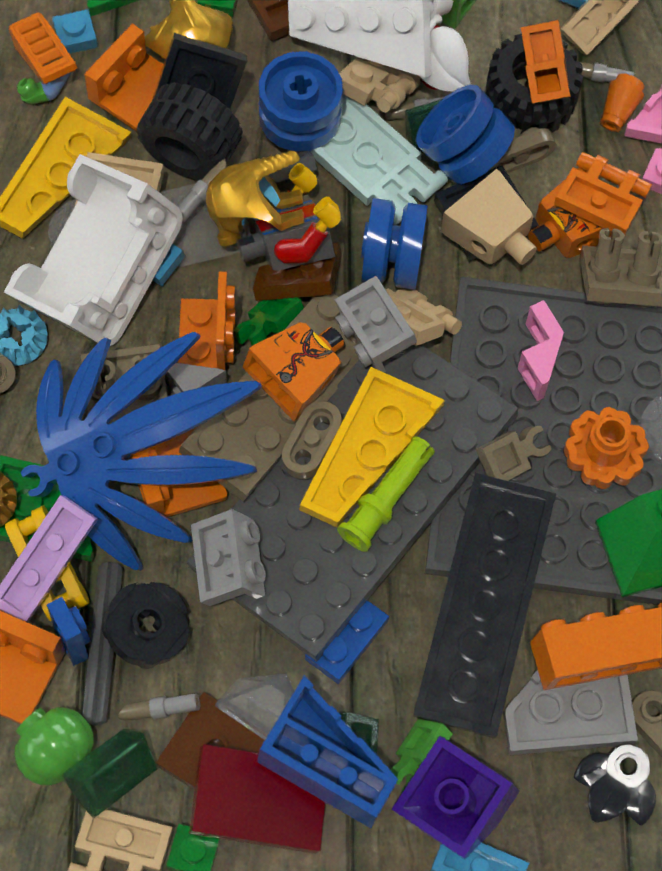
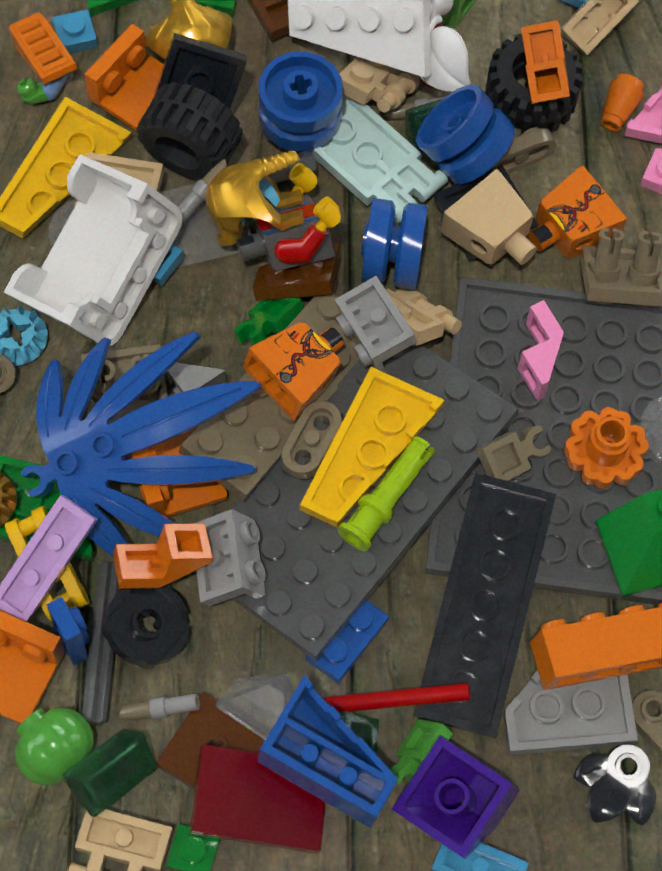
orange bracket [178,271,236,371] -> none
orange plate [554,152,653,235] -> none
light grey piece [581,62,634,83] -> none
none -> orange slope [113,524,213,589]
none -> red bar [322,683,471,713]

